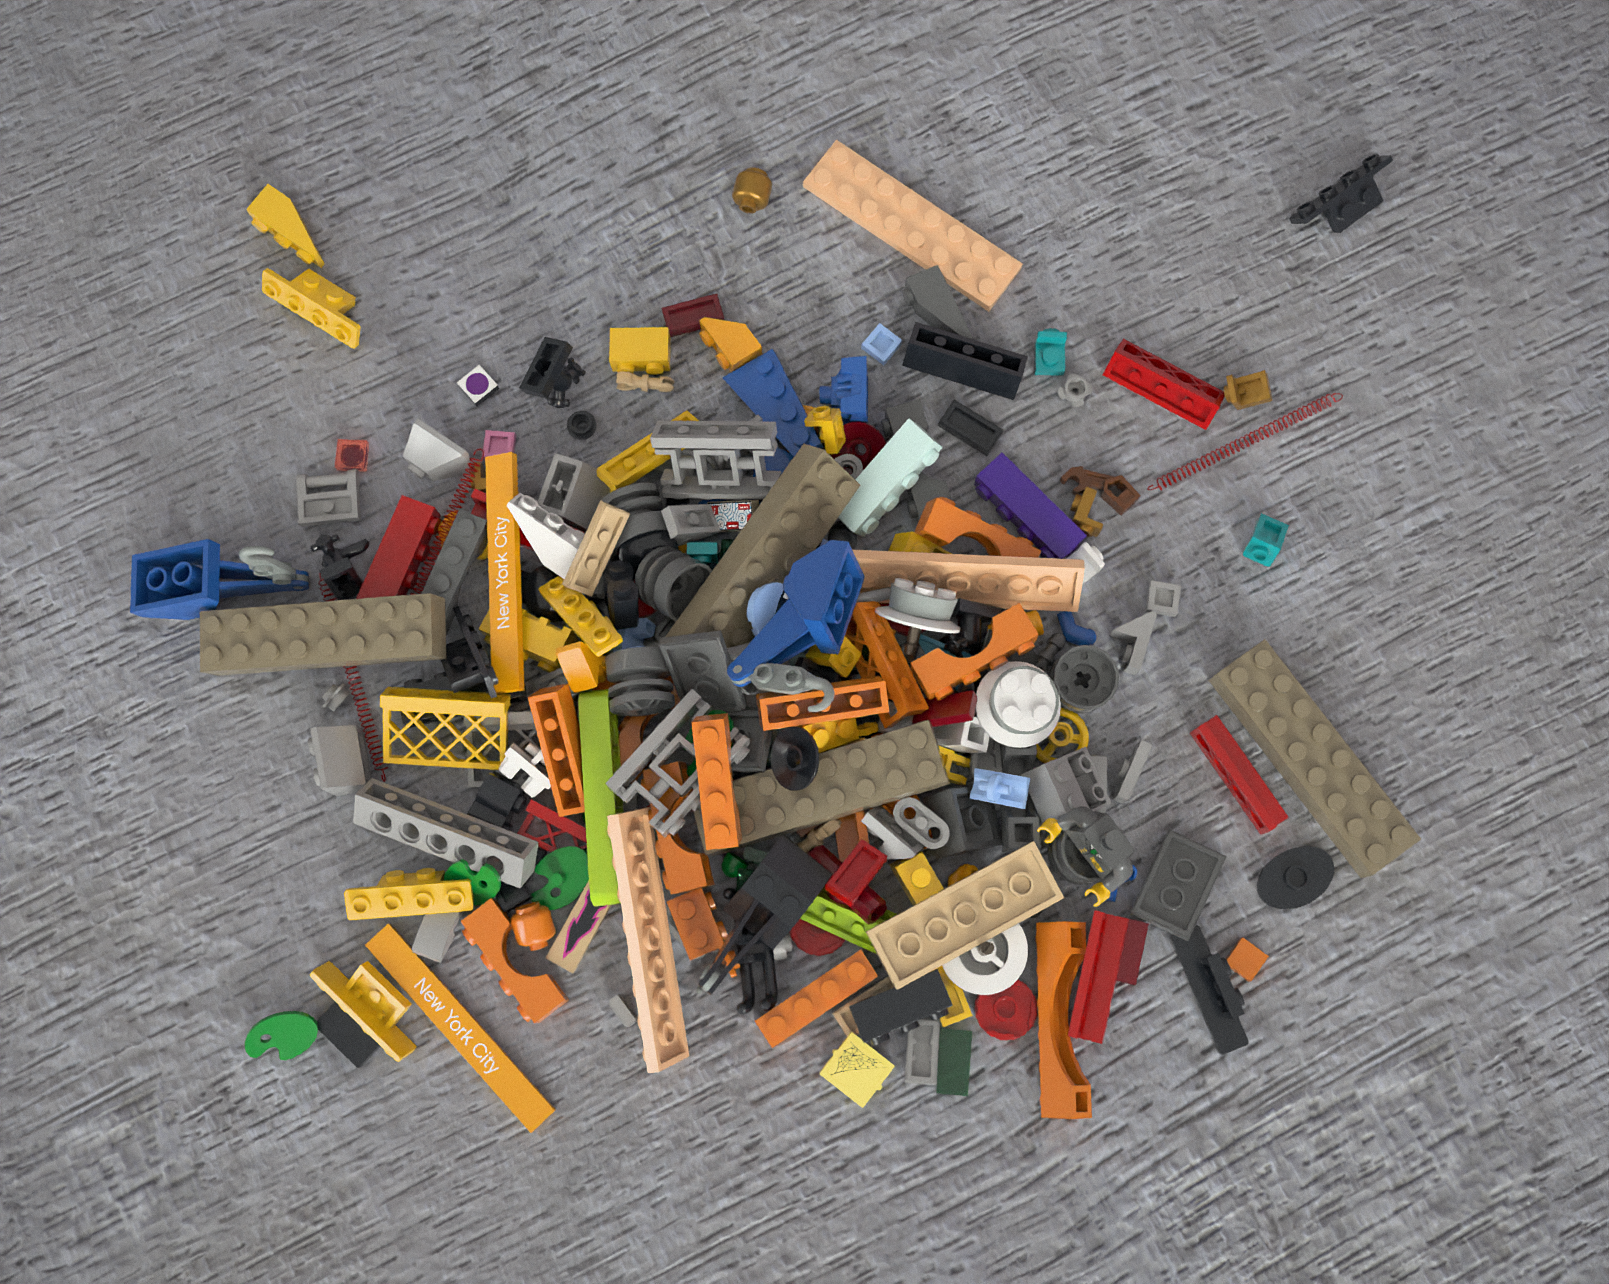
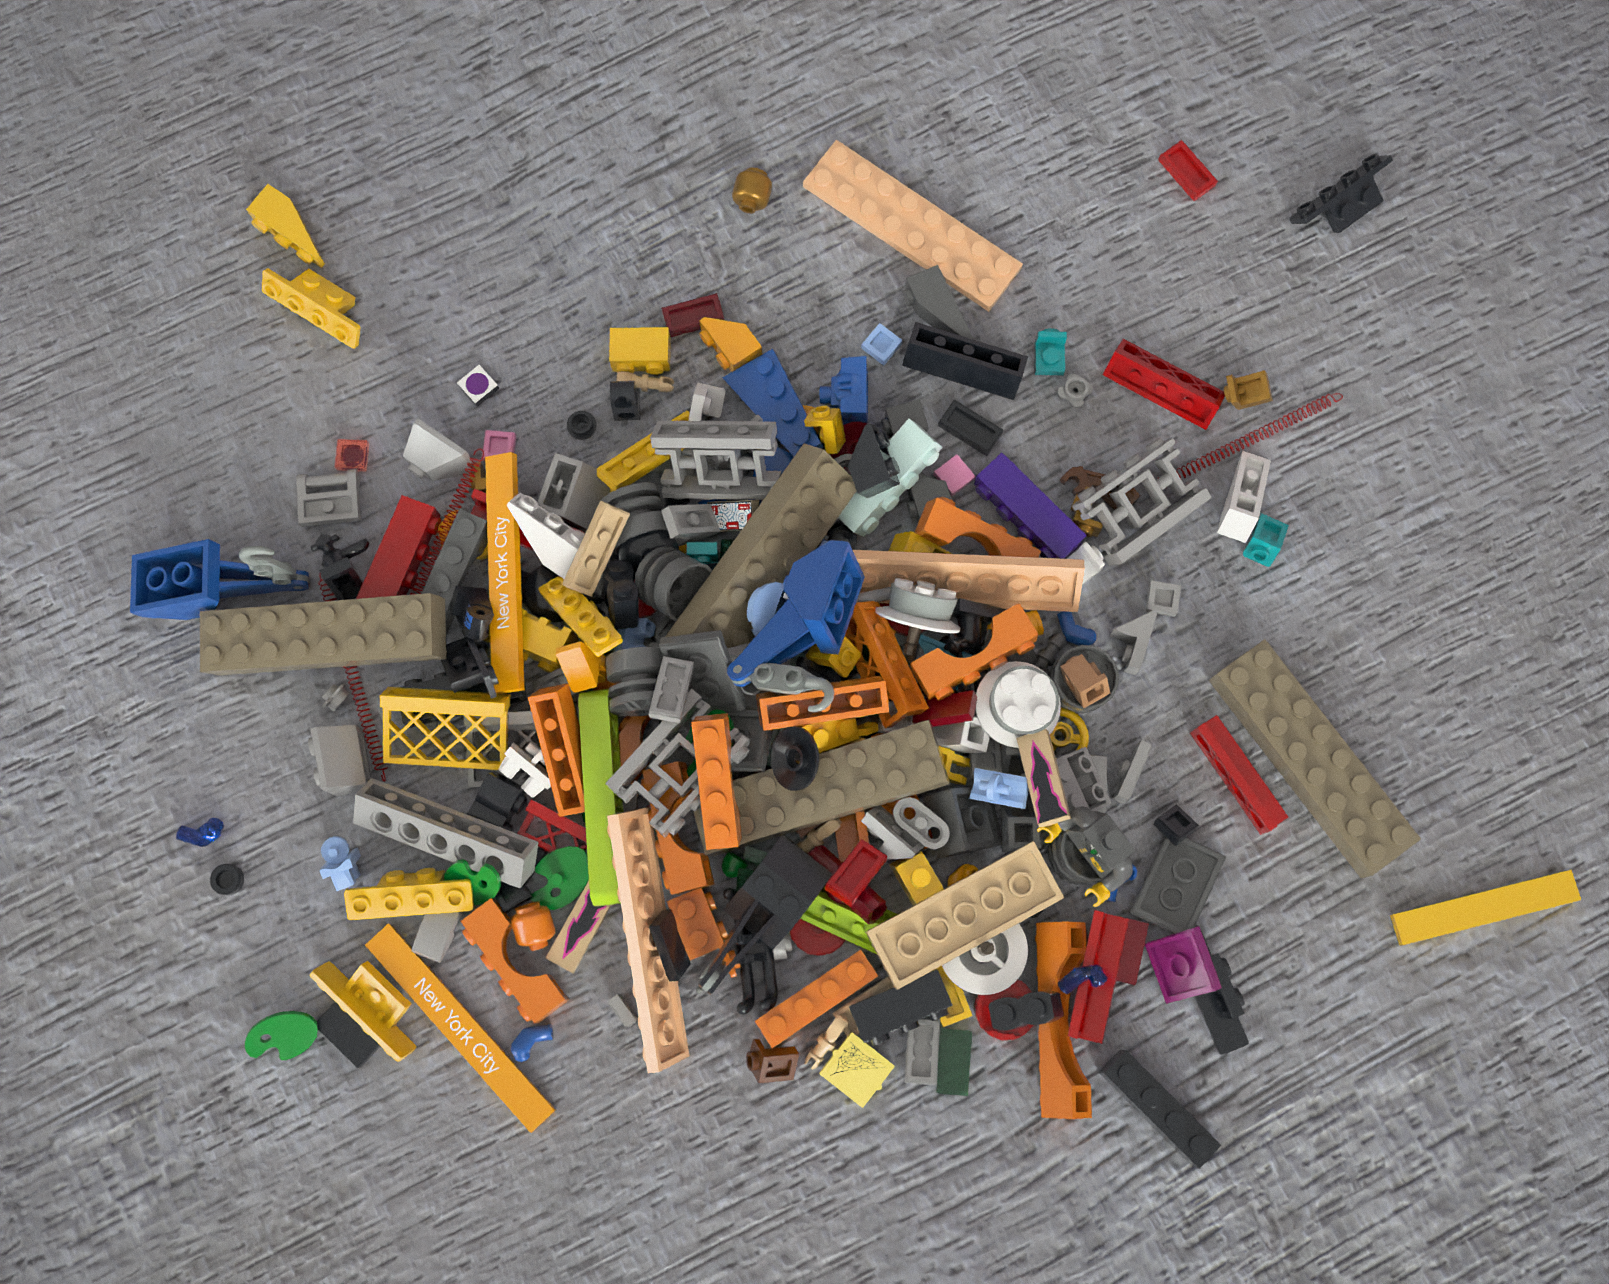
black piece [519,337,586,408] -> none
orange tile [1226,937,1269,982] -> none
black piece [1257,846,1334,909] -> none
none -> clear blue arm [176,818,224,847]
none -> black tile [210,864,244,895]
none -> light blue hips [319,836,361,891]
none -> black leg [450,586,494,640]
none -> blue arm [511,1024,553,1062]
none -> black leg [610,380,641,421]
none -> light grey plate [649,656,694,723]
none -> black tile [649,909,691,982]
none -> white bracket [688,383,726,421]
none -> reddish brown bracket [746,1039,799,1083]
none -> tan piece [805,1013,850,1069]
none -> black slope [848,423,900,498]
none -> bright pink tile [933,454,976,496]
none -> black brick [988,991,1064,1030]
none -> tile [1016,729,1071,828]
none -> clear blue arm [1058,964,1107,994]
none -> medium nougat brick [1060,654,1110,709]
none -> light grey fence [1072,437,1212,566]
none -> black brick [1098,1050,1221,1169]
none -> magenta tile [1145,926,1222,1004]
none -> black tile [1153,804,1199,846]
none -> red tile [1158,140,1218,201]
none -> white slope [1217,451,1271,543]
none -> yellow tile [1390,870,1581,946]

